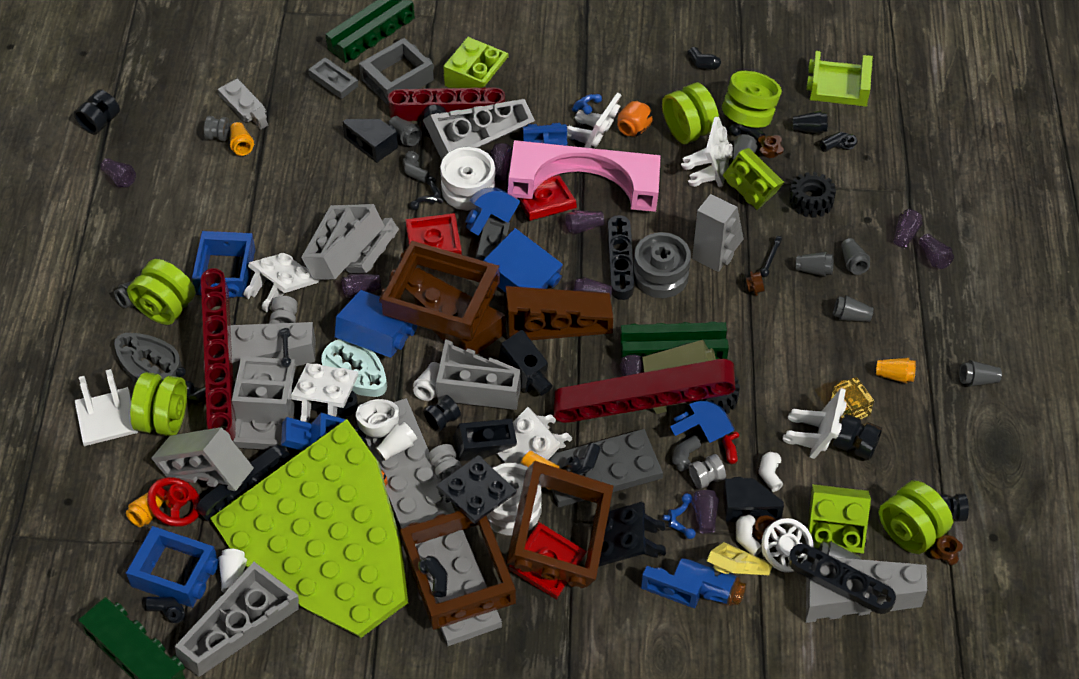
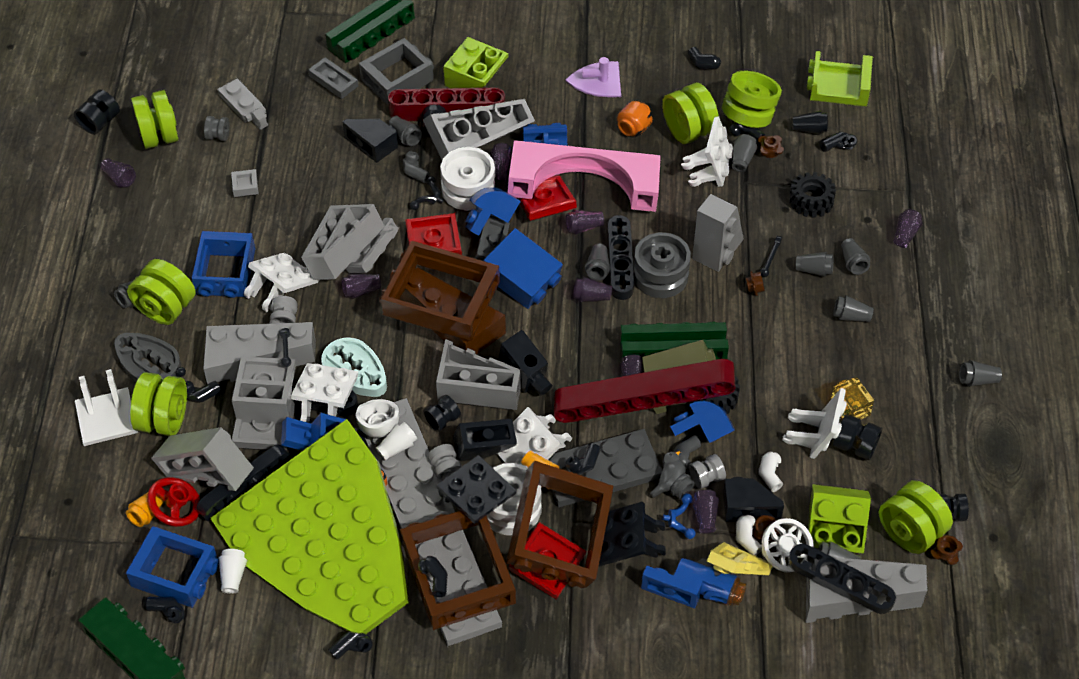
light grey wedge [175,562,299,677] -> none
dark red beam [201,268,236,441] -> none
light orange cone [230,122,254,156] -> none
blue brick [335,290,418,358] -> none
white cone [413,362,440,401] -> none
reddish brown wedge [506,286,613,340] -> none
white plate [567,92,621,148] -> none
blue piece [572,94,602,115] -> none
red piece [722,432,739,464] -> none
lime slope [723,148,784,210] -> none
light orange cone [876,358,916,384] -> none
clear purple cone [919,234,954,269] -> none
none -> lime wheel [131,90,179,149]
none -> light grey plate [231,169,259,197]
none -> black arm [328,632,373,660]
none -> lavender shield [566,57,621,97]
none -> dark grey cone [585,244,610,281]
none -> dark grey animal [650,451,694,499]

